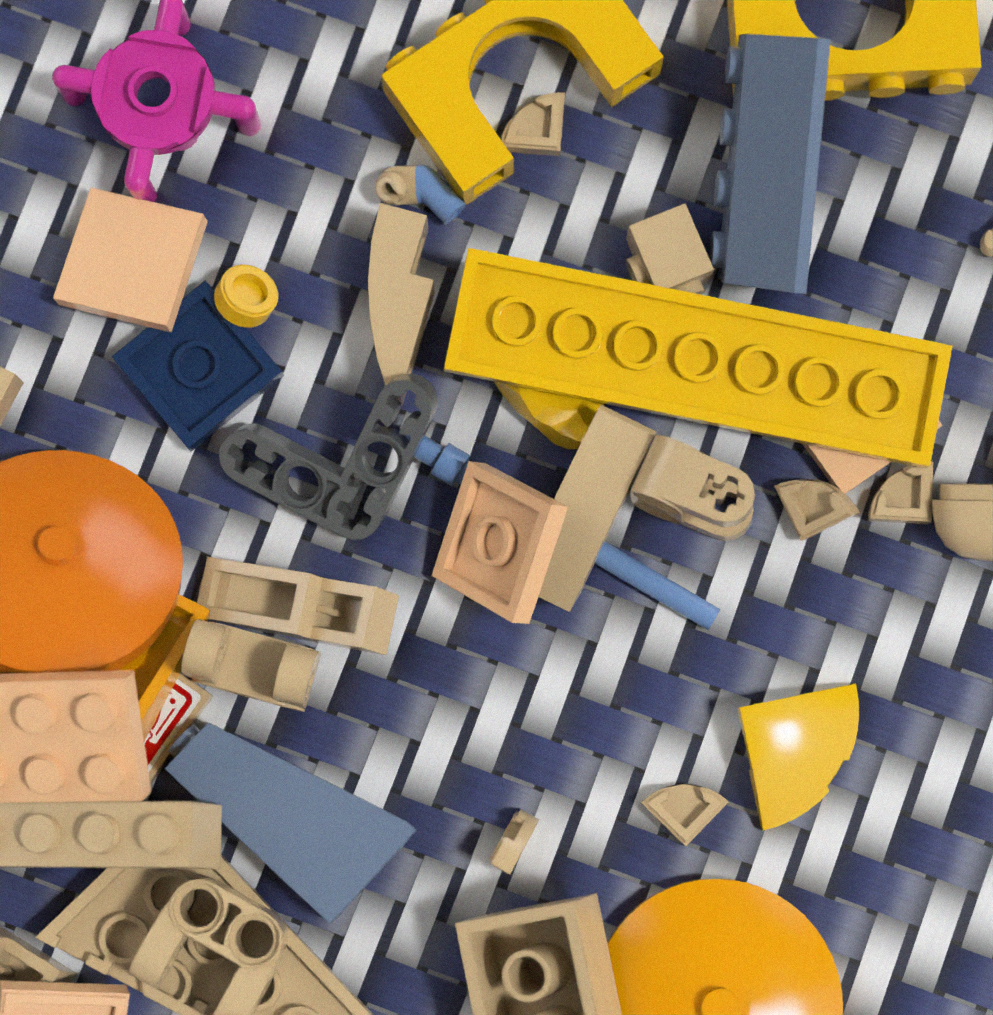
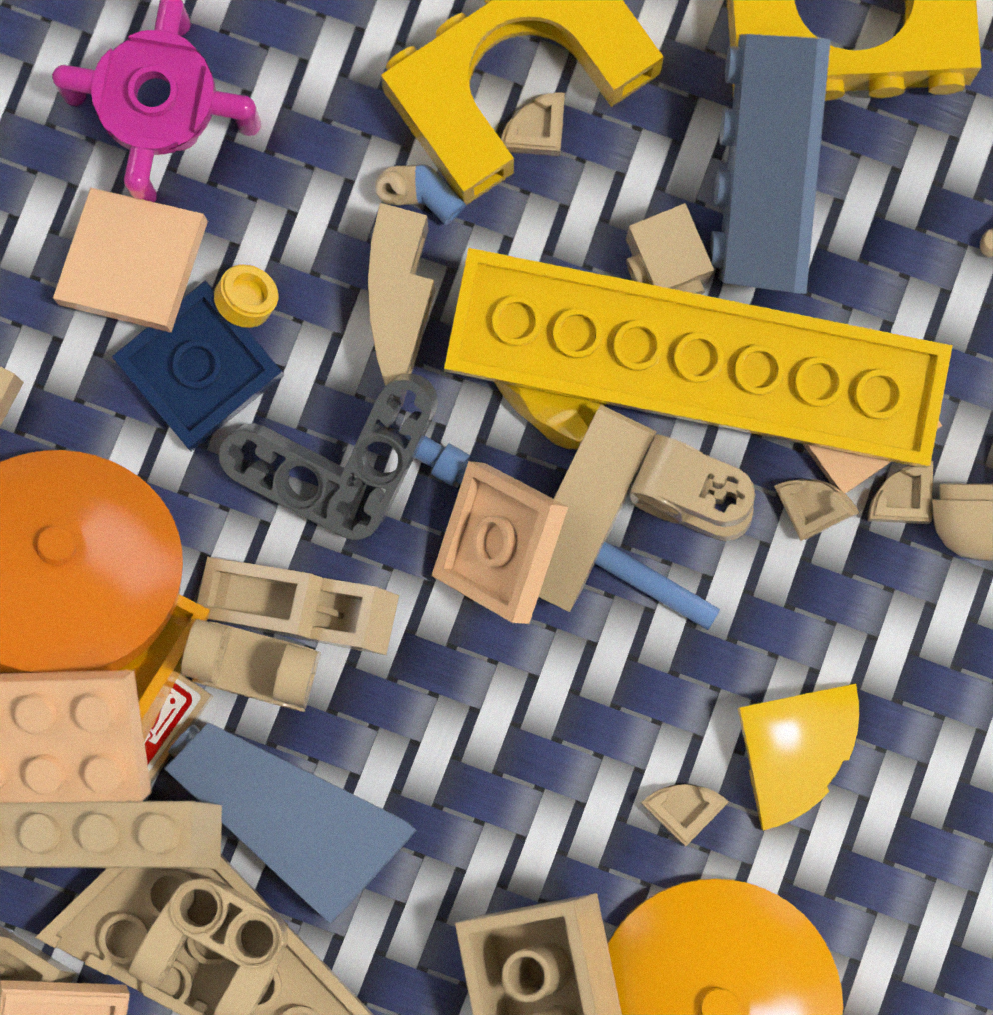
tan tile [489,809,539,874] -> none

